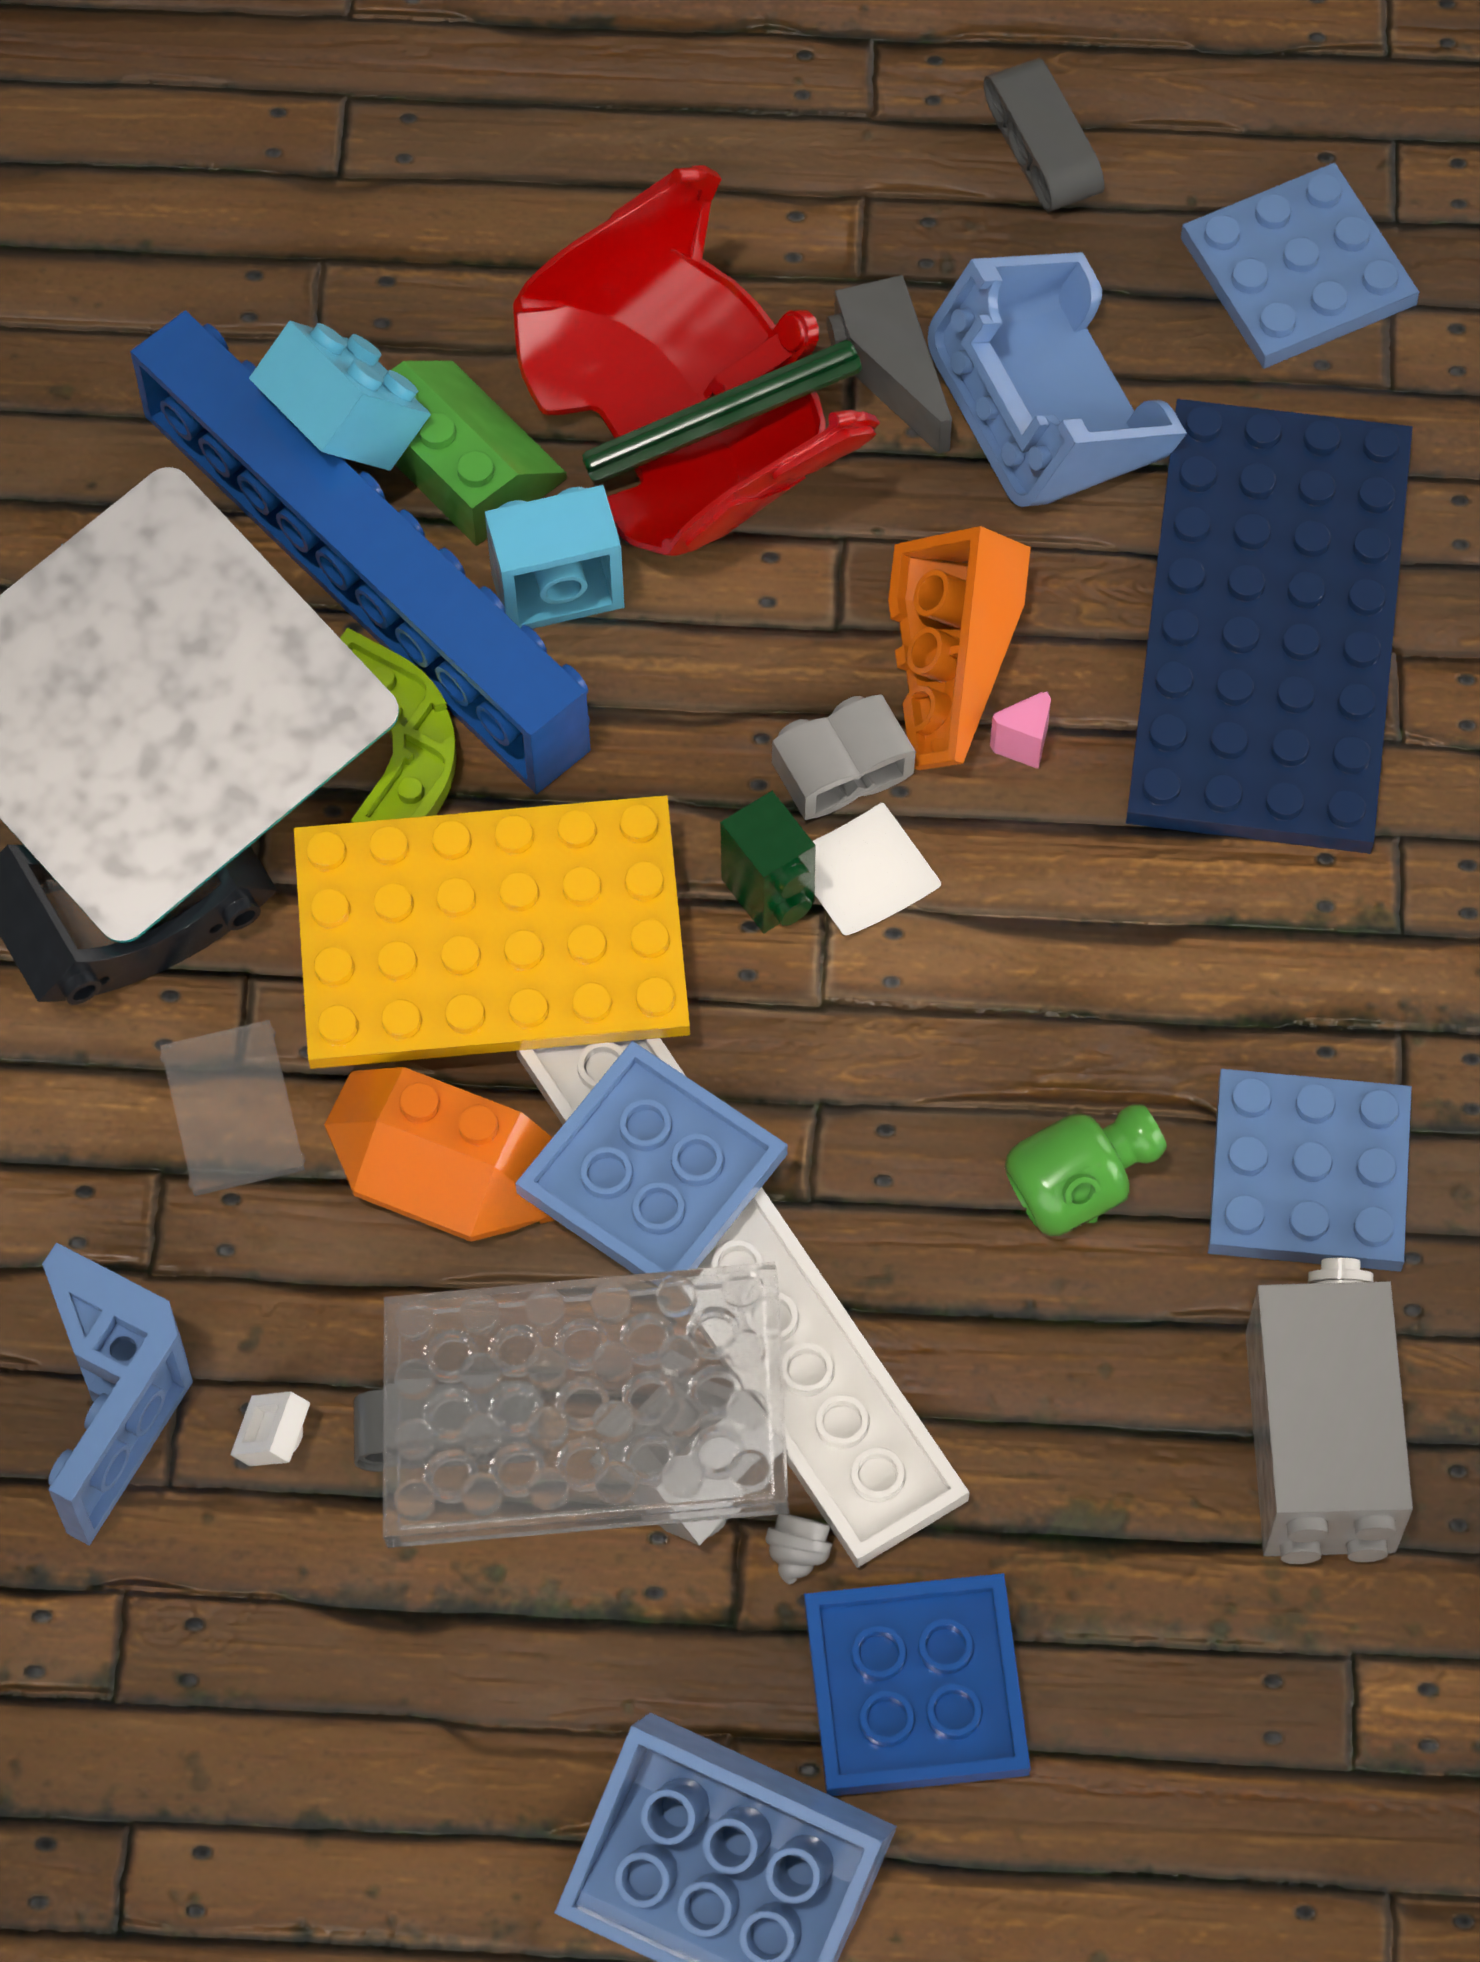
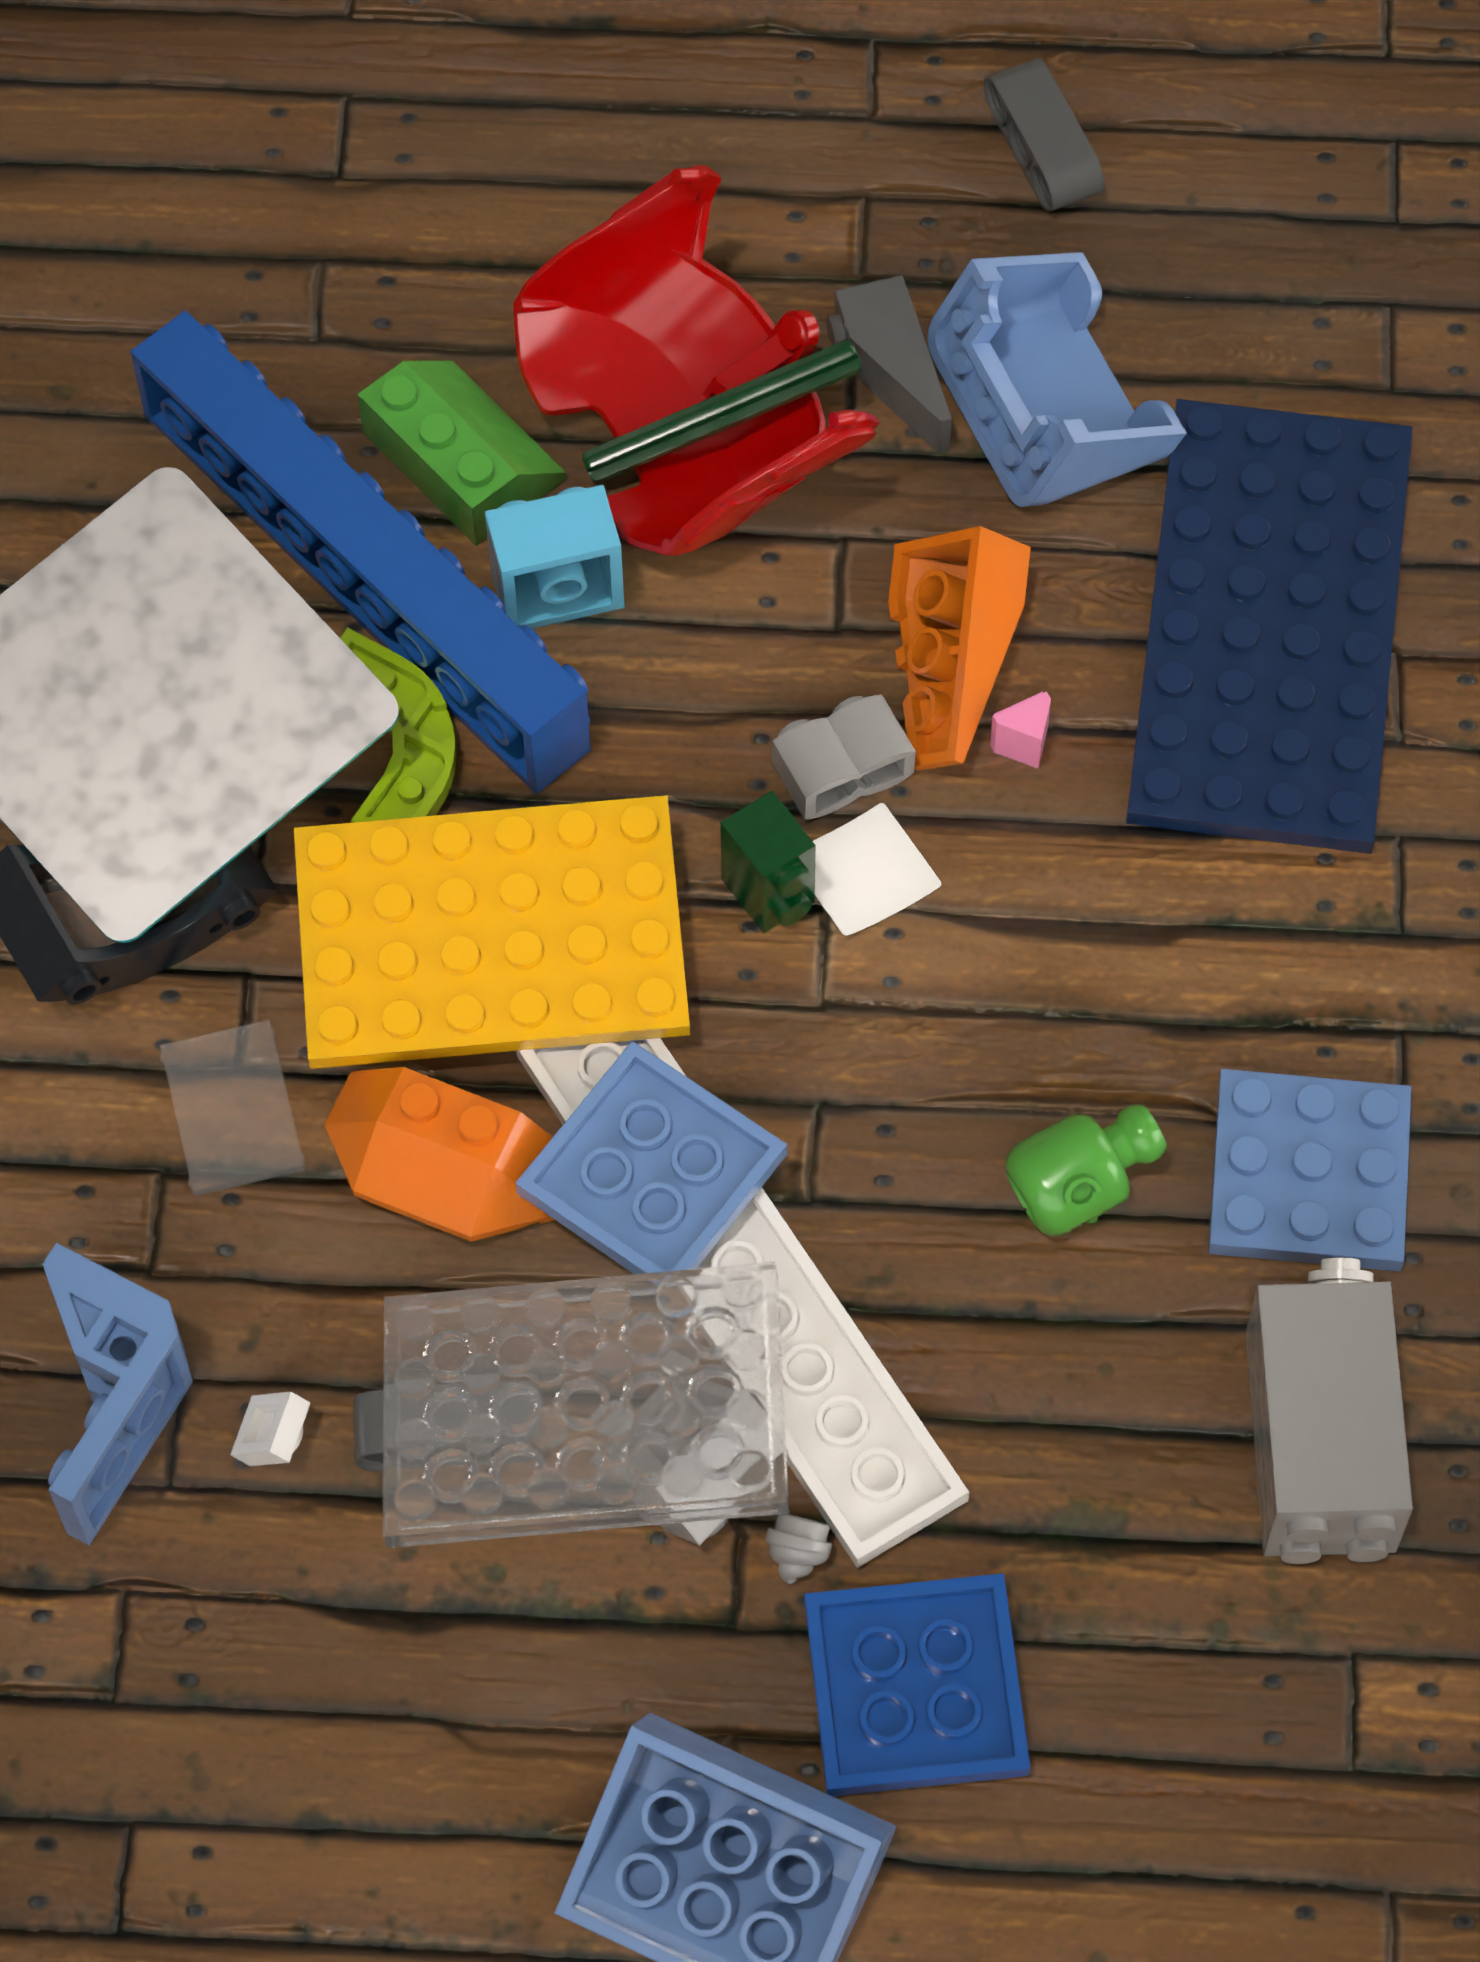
medium azure brick [249,320,431,471] -> none
medium blue plate [1181,162,1419,369] -> none

